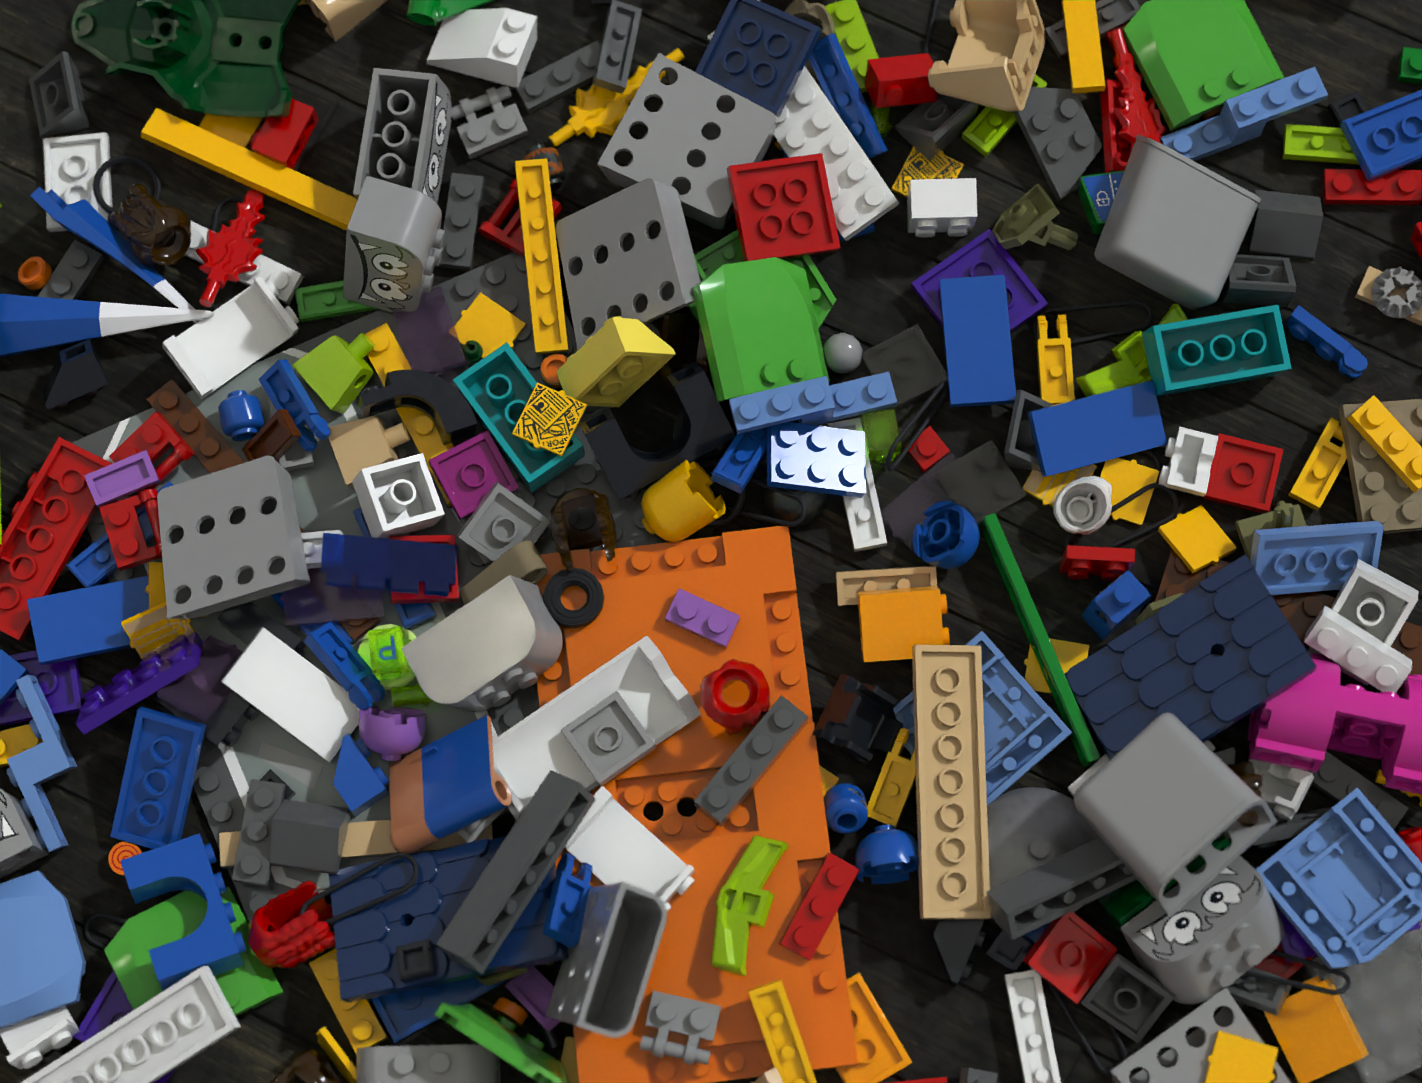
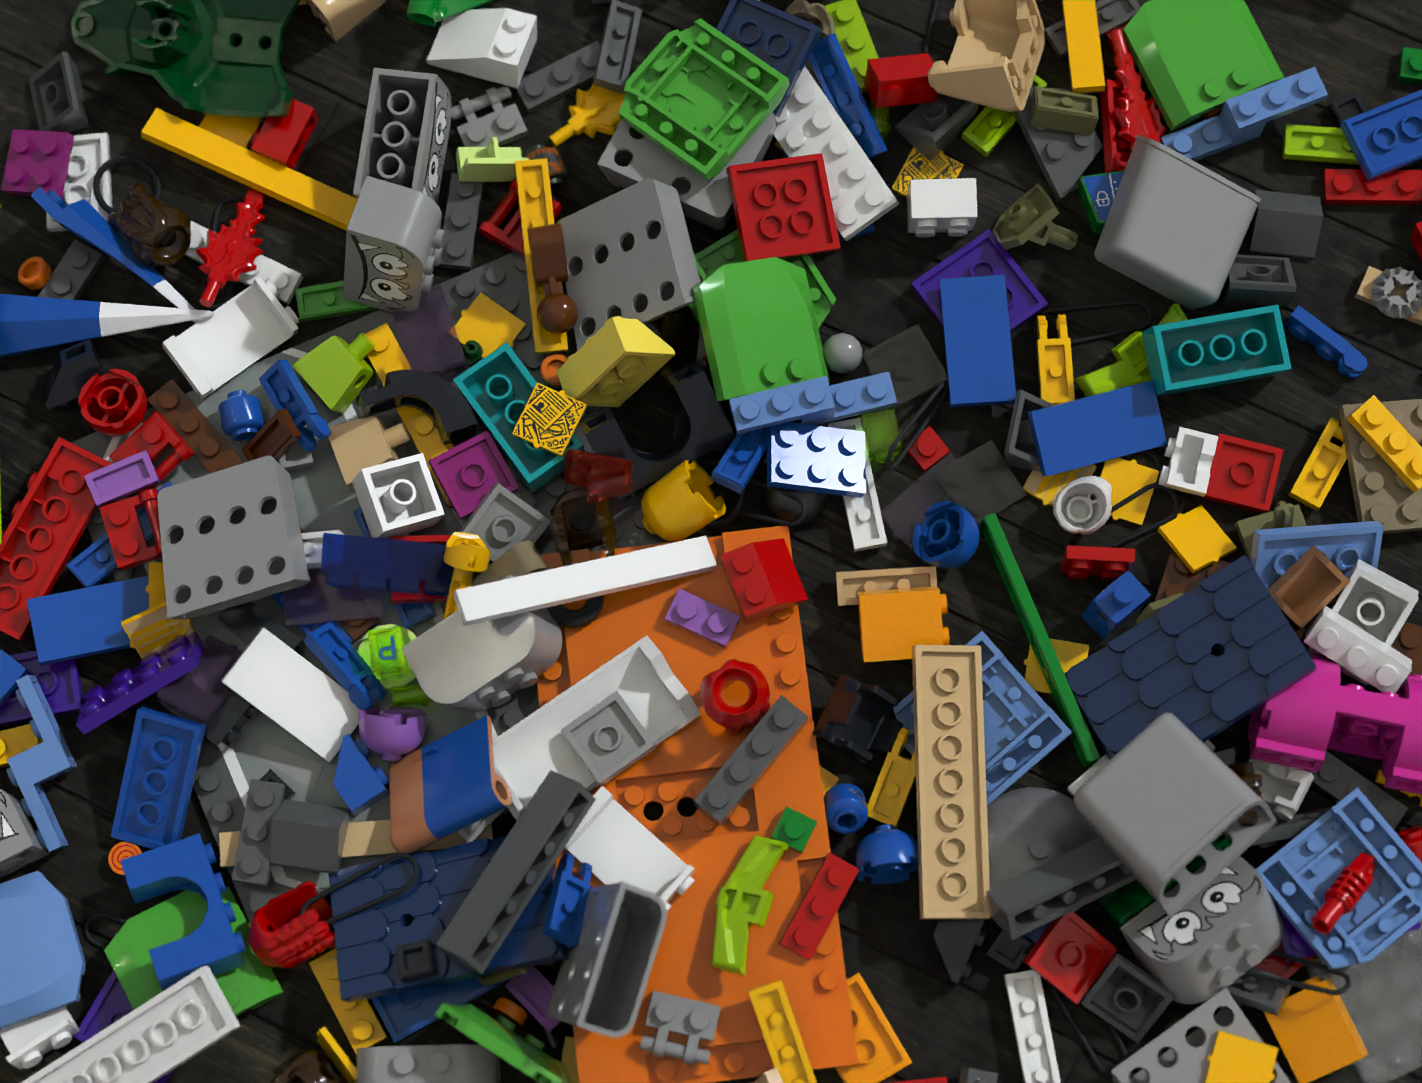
none -> magenta plate [1,129,74,198]
none -> red cylinder [78,369,147,437]
none -> yellow piece [443,532,491,620]
none -> white tile [453,536,717,626]
none -> yellowish green panel [455,137,529,182]
none -> reddish brown beam [527,223,578,334]
none -> clear red slope [565,448,633,503]
none -> bright green wedge [618,19,790,180]
none -> red slope [721,538,808,625]
none -> green plate [771,806,817,854]
none -> olive slope [1030,86,1099,135]
none -> medium nougat panel [1268,545,1351,629]
none -> red hinge [1311,853,1375,934]

